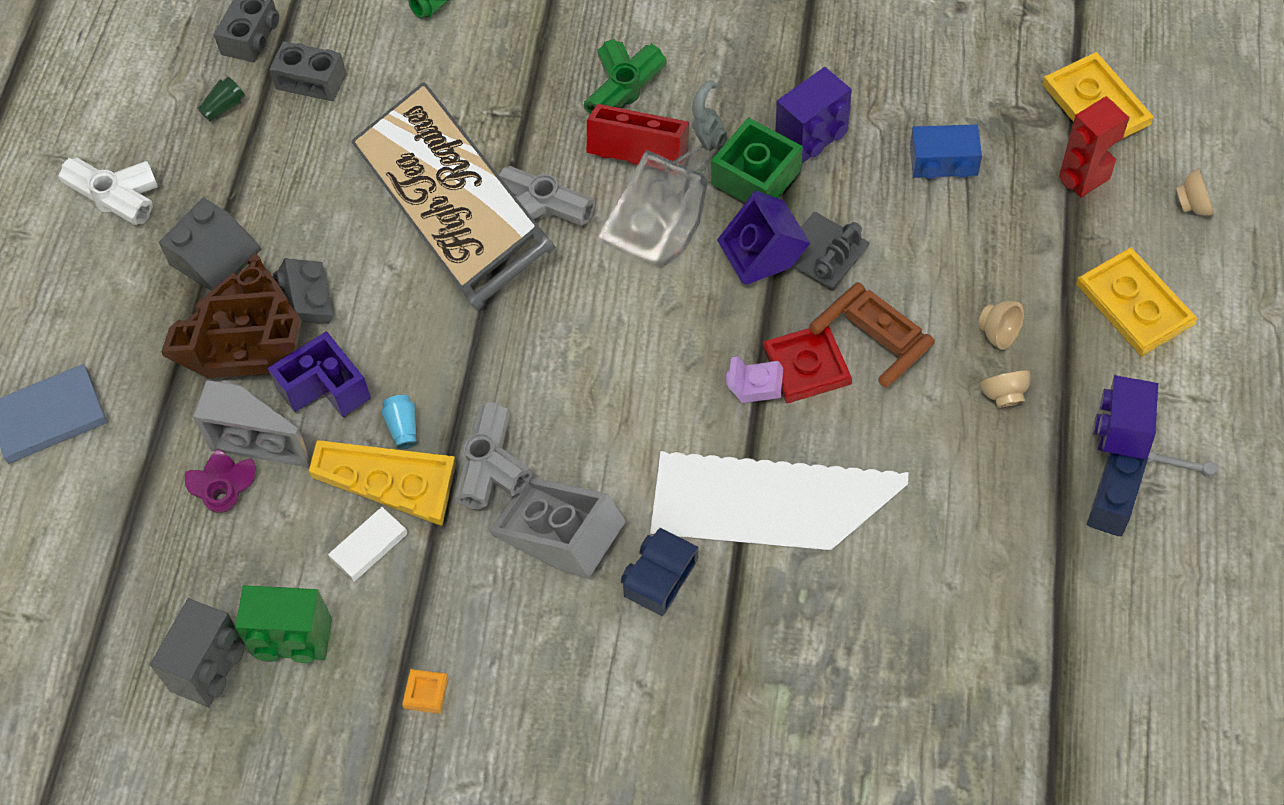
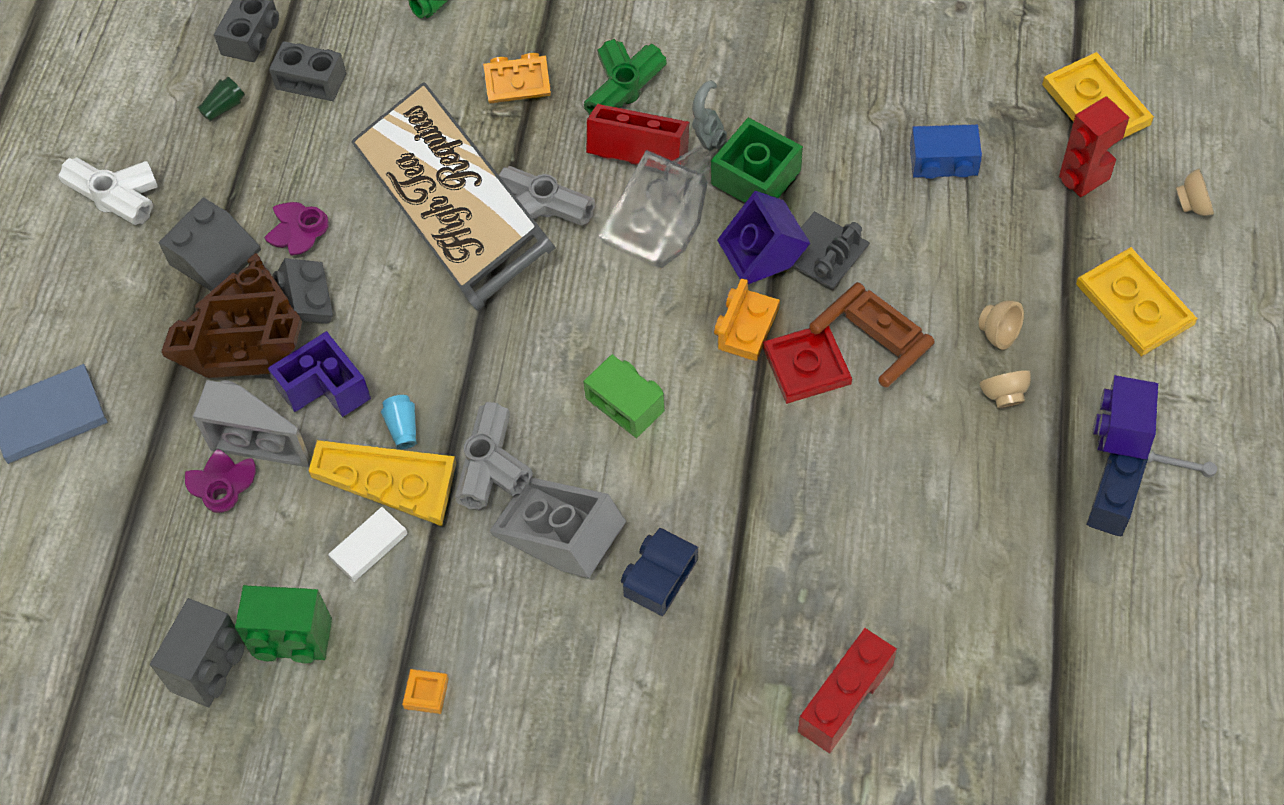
white sticker [650,451,909,550] -> none
lavender bracket [726,356,783,403] -> none
dark purple brick [775,67,852,163] -> none
none -> magenta plate [264,202,329,256]
none -> light orange bracket [483,53,551,104]
none -> bright green brick [583,354,665,439]
none -> light orange bracket [714,278,780,361]
none -> red arch [798,628,897,754]

